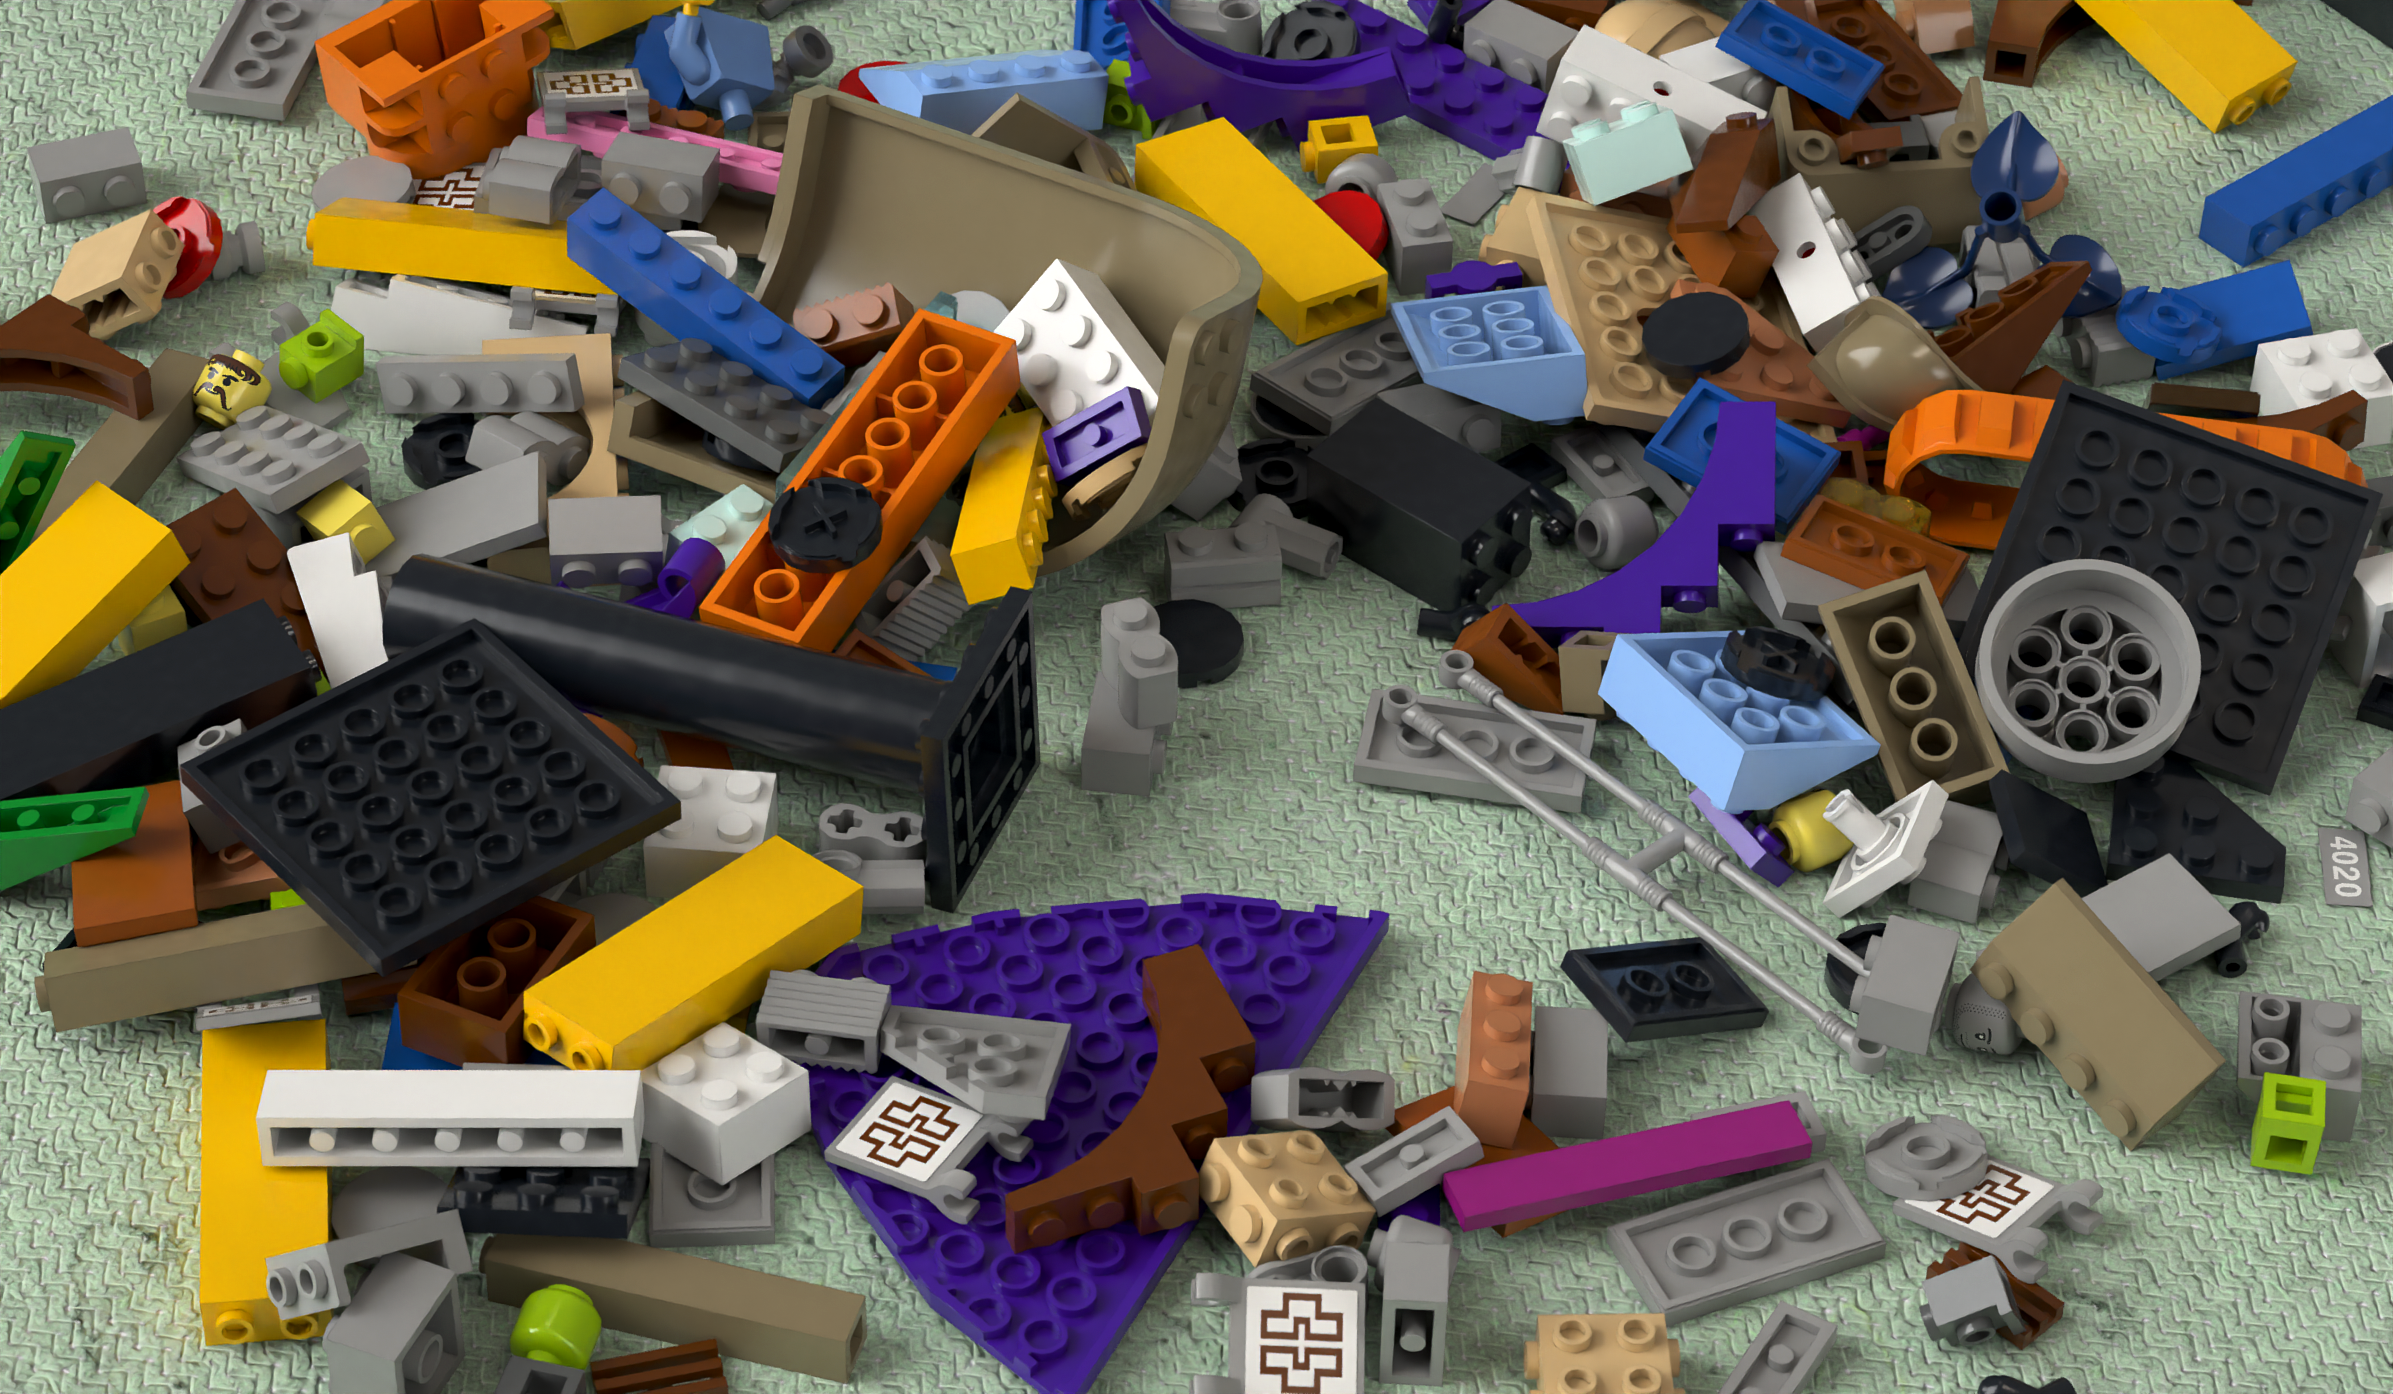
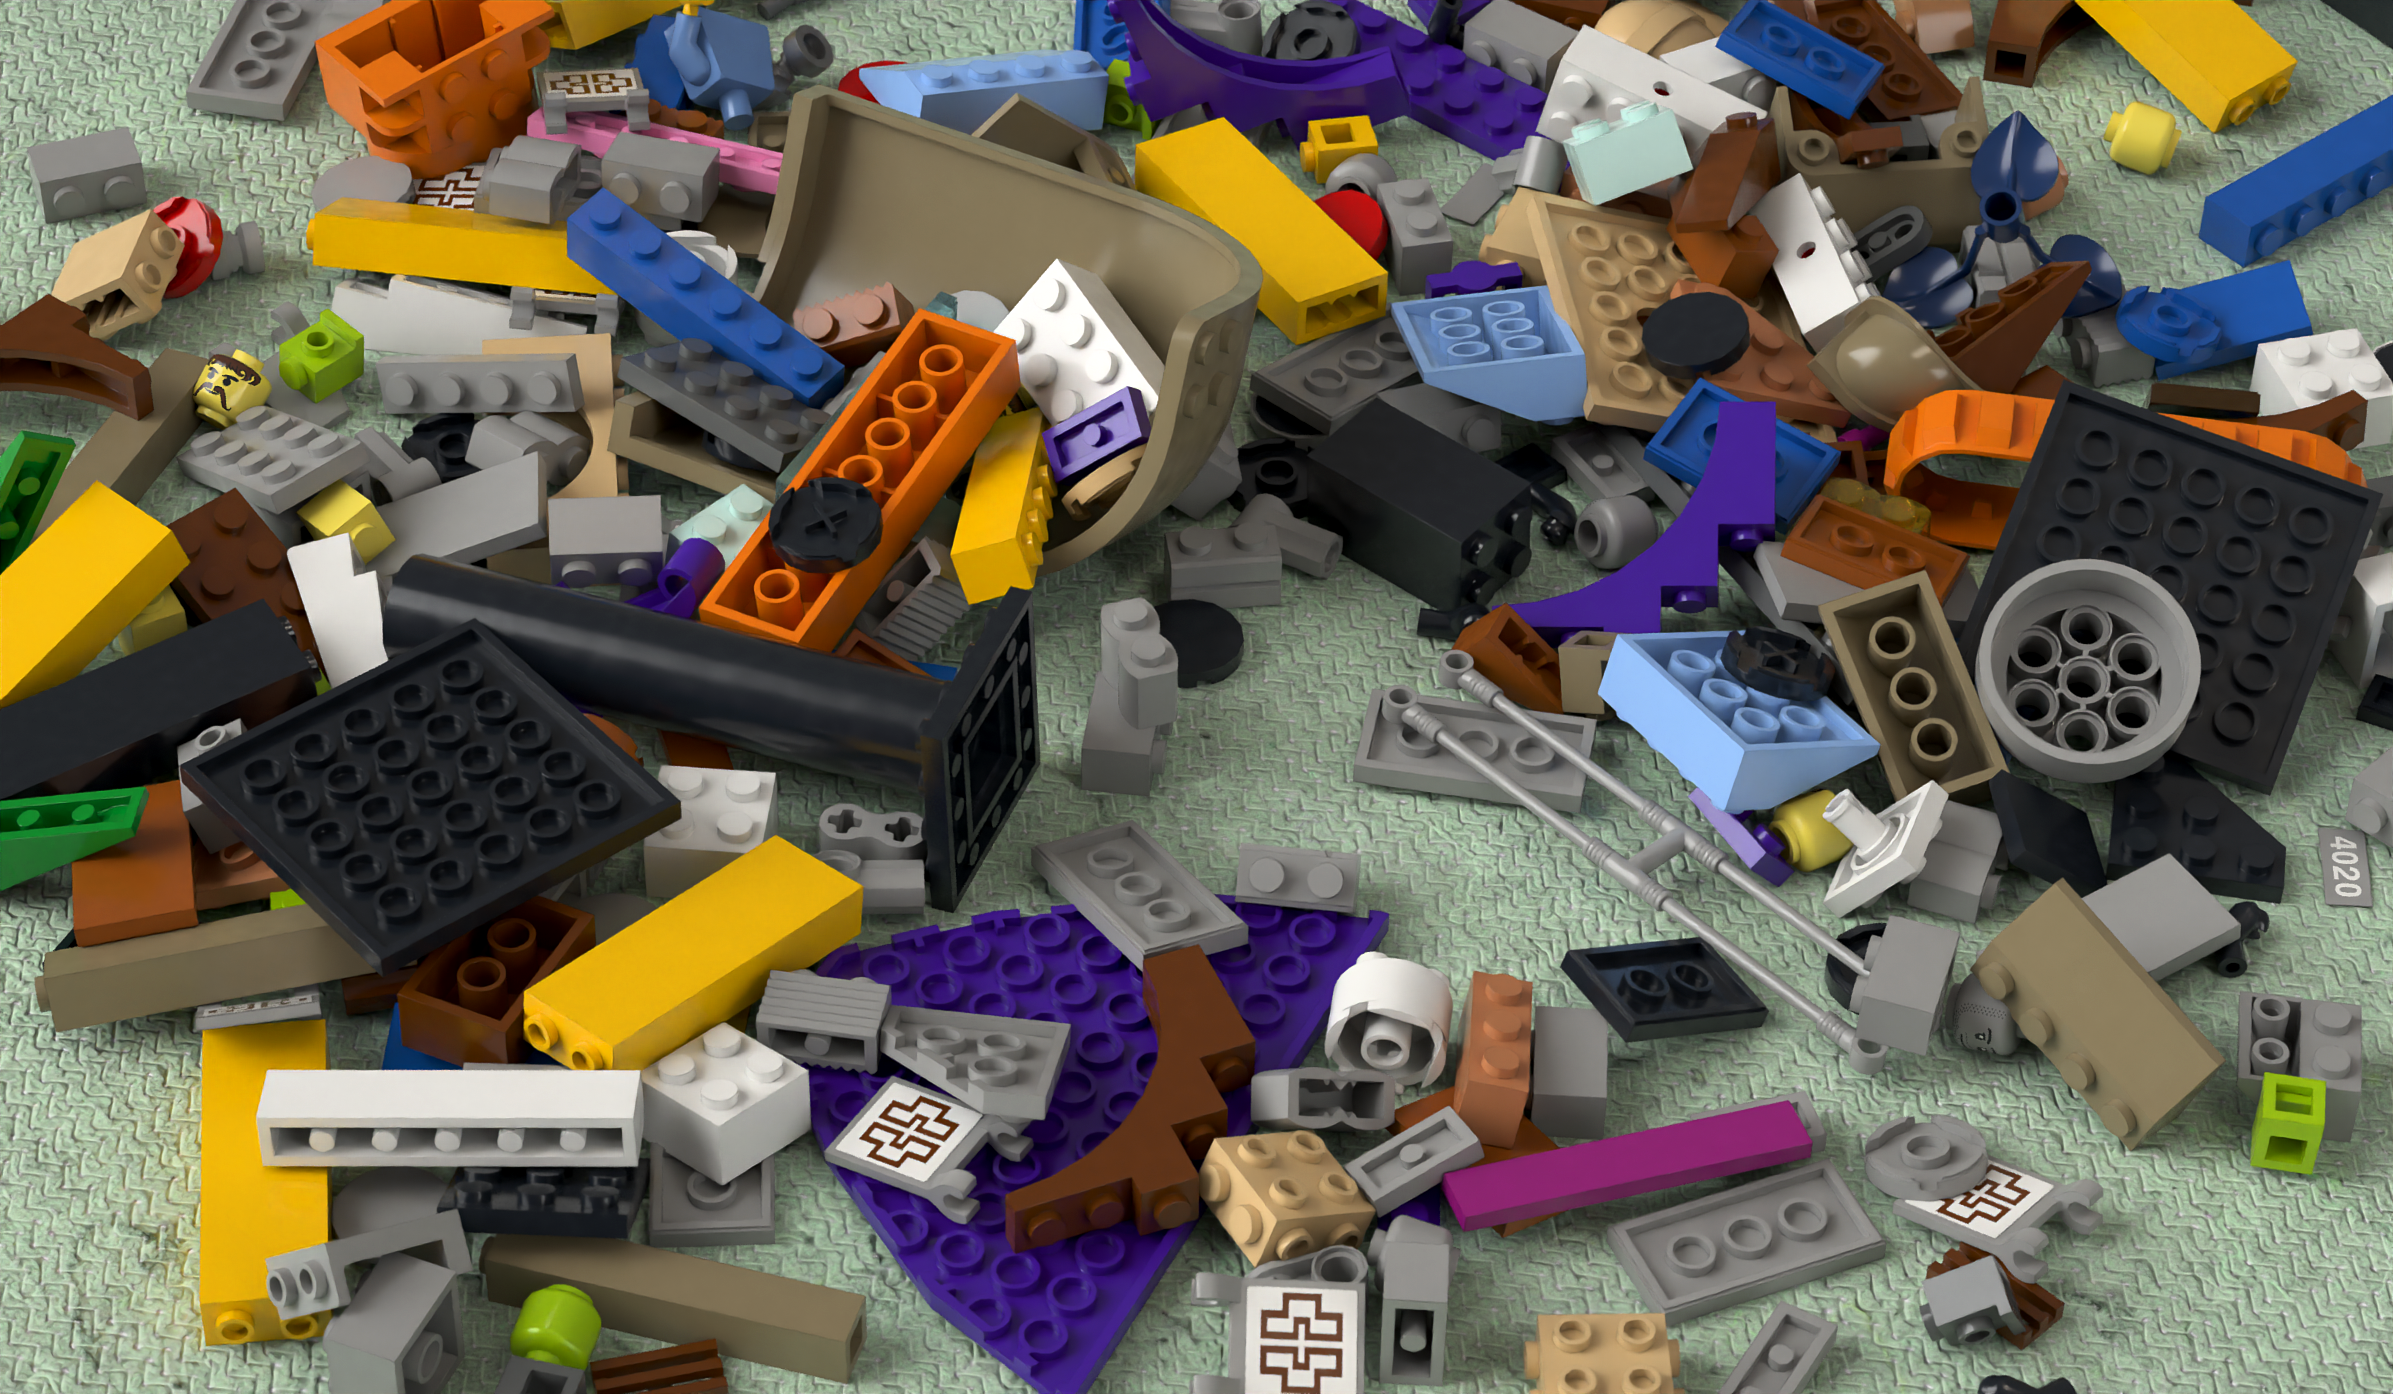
none -> light grey piece [354,427,442,507]
none -> light grey tile [1031,820,1248,972]
none -> light grey brick [1235,843,1361,913]
none -> white brick [1325,951,1453,1095]
none -> light yellow head [2103,101,2182,175]

